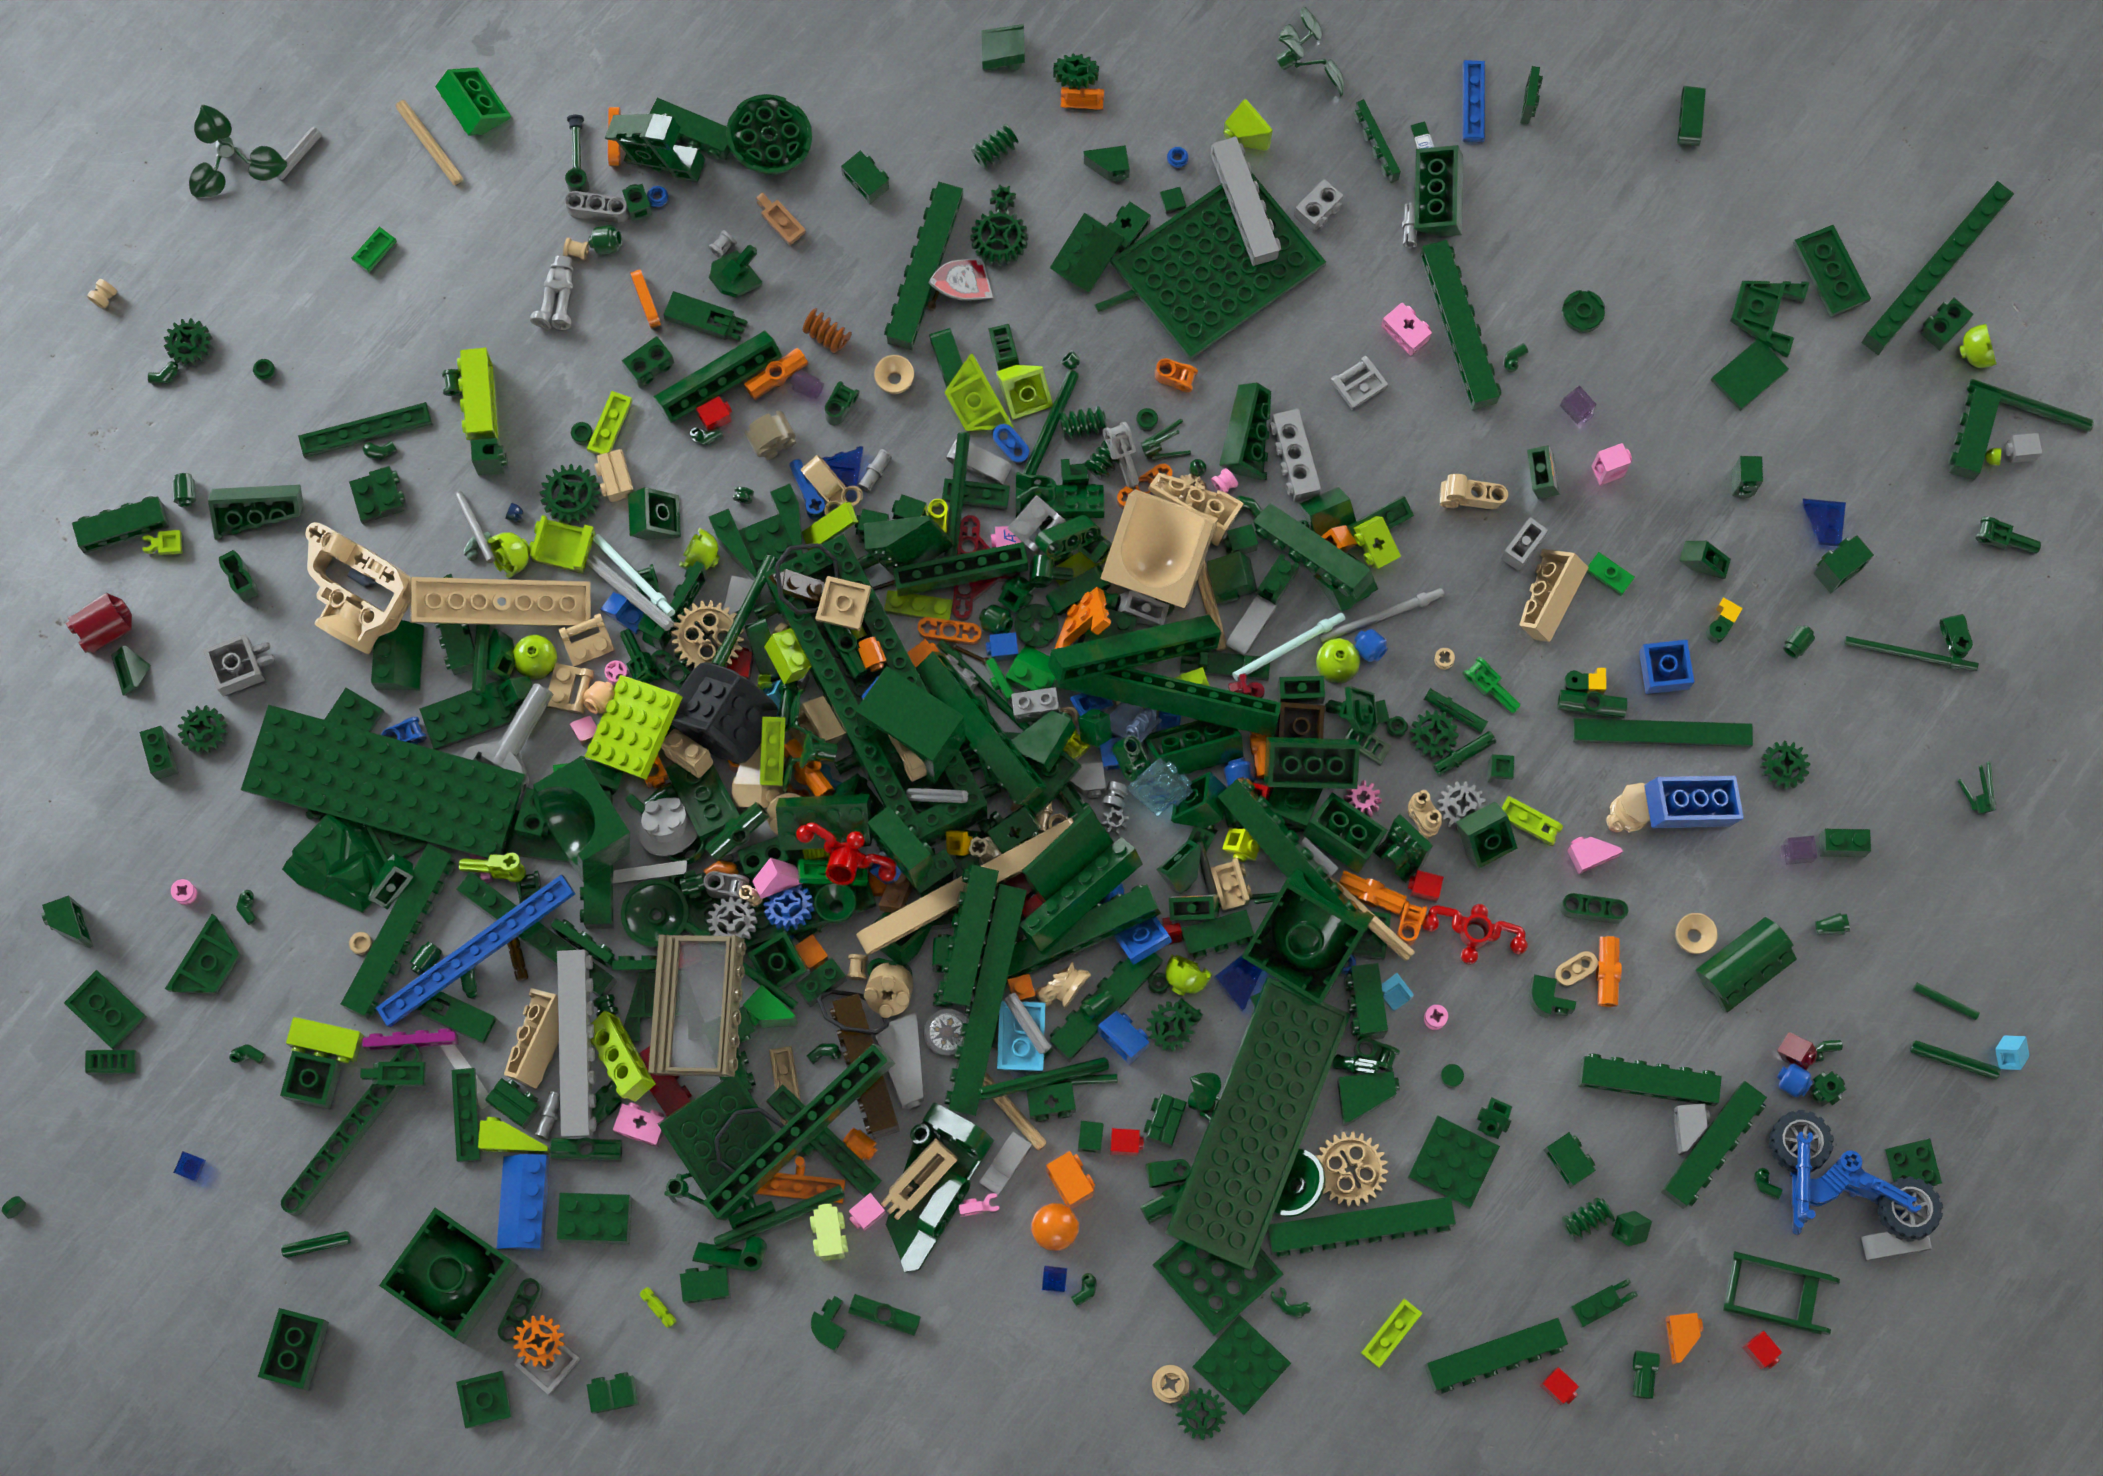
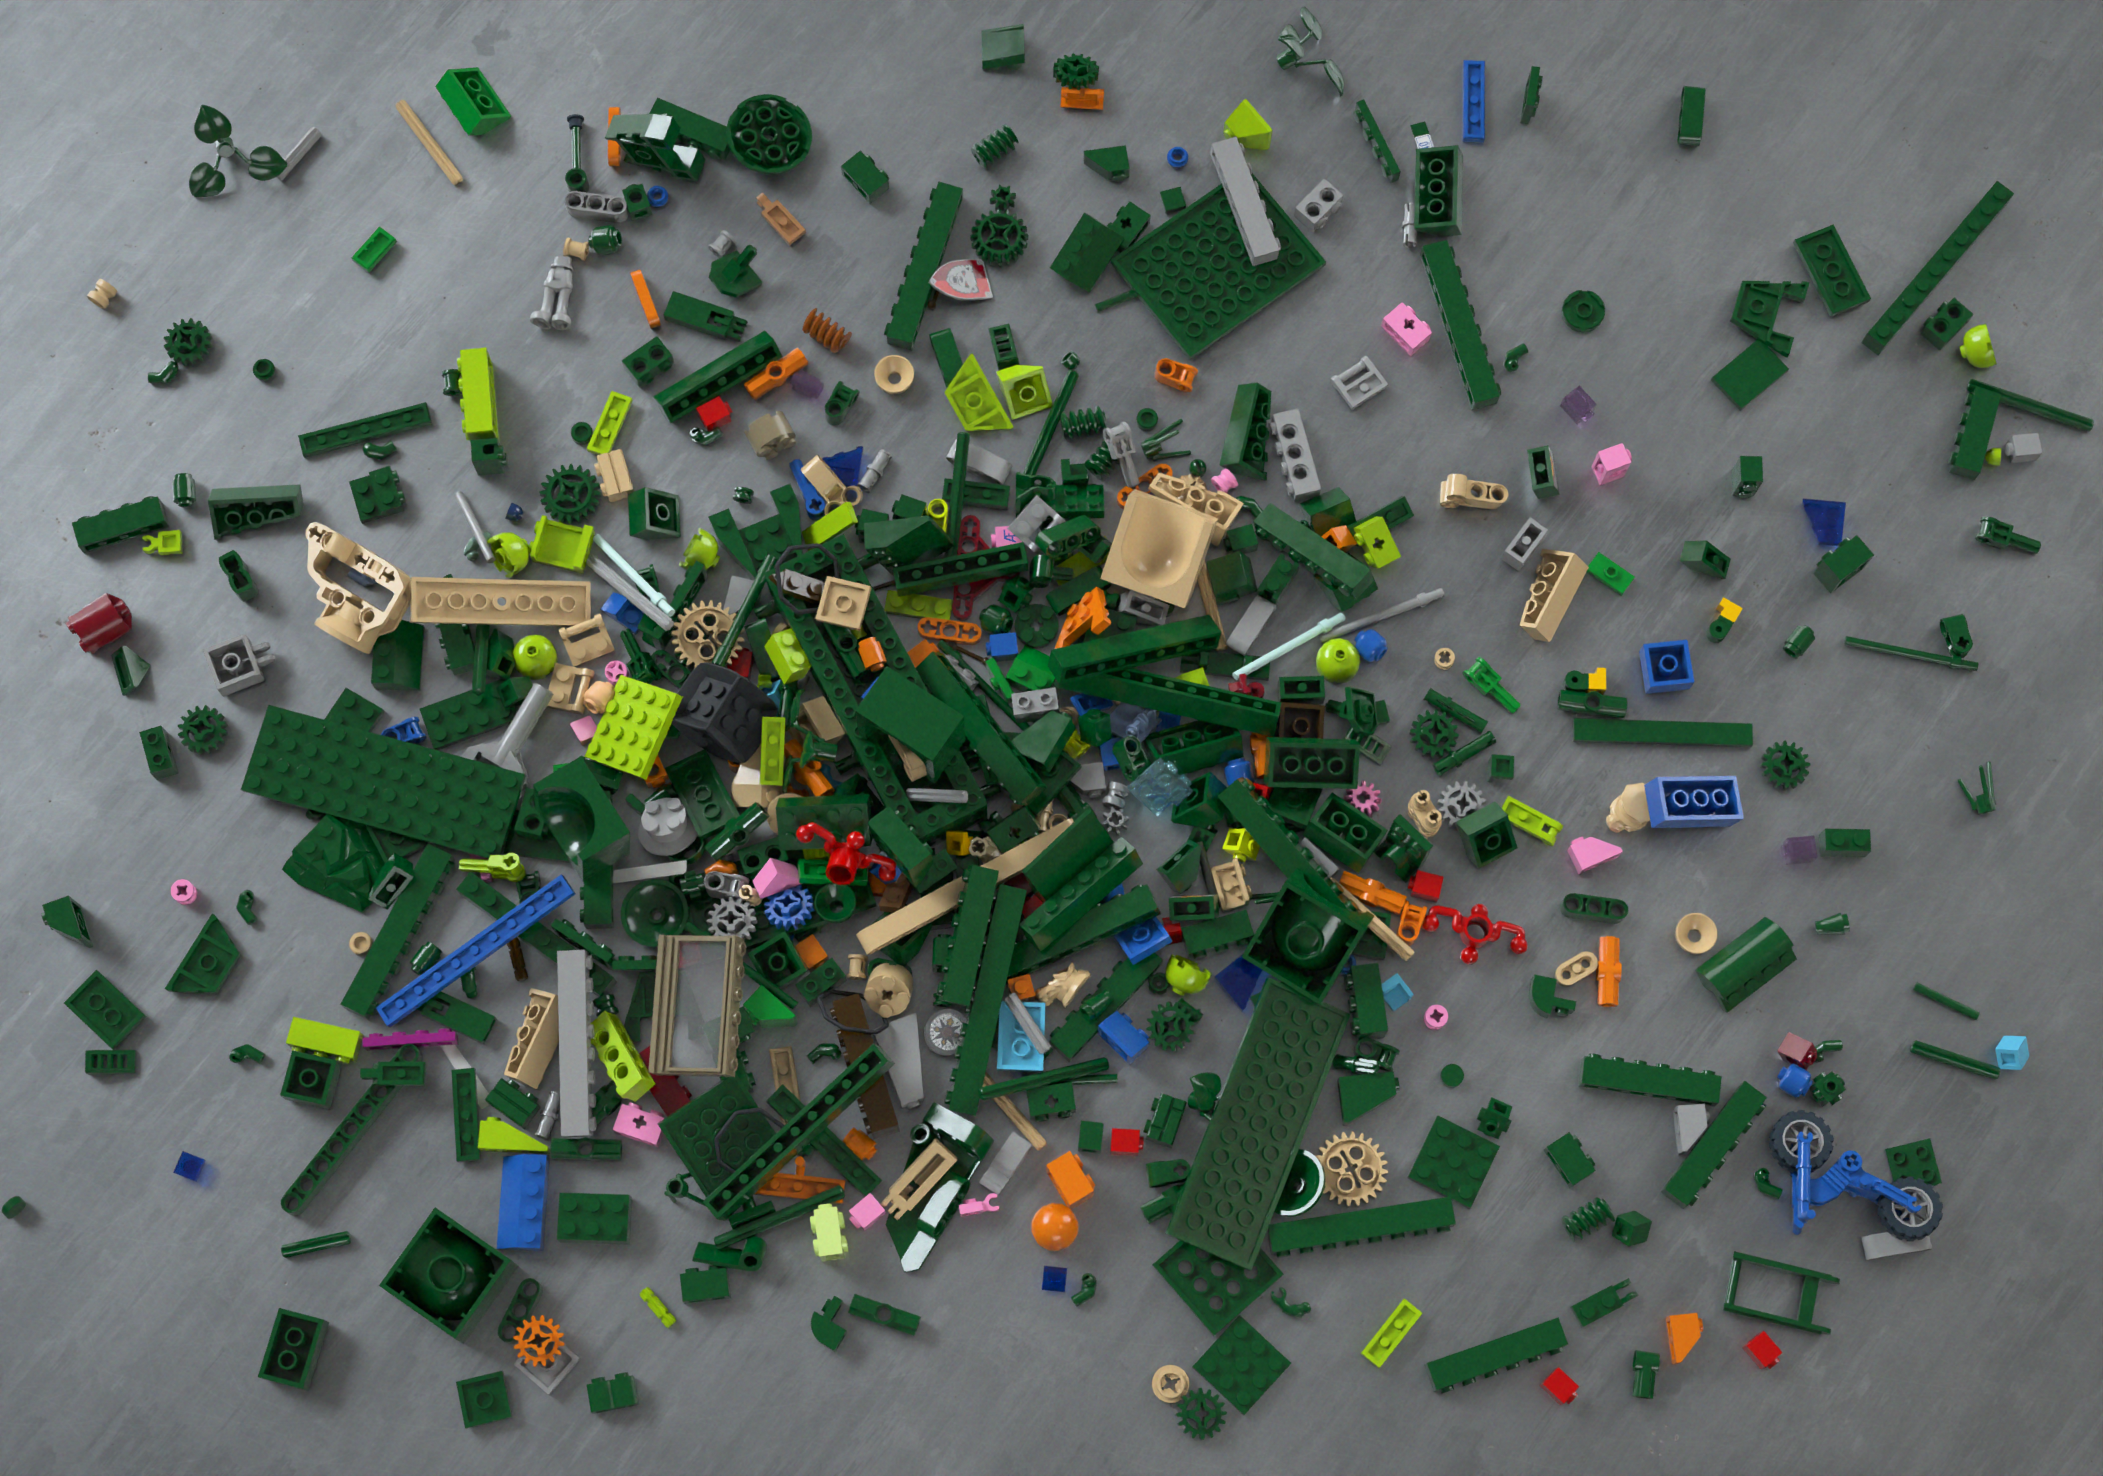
tan brick [661,728,713,778] -> none
blue plate [993,424,1029,464] -> none
dark green plate [1386,716,1408,738] -> none

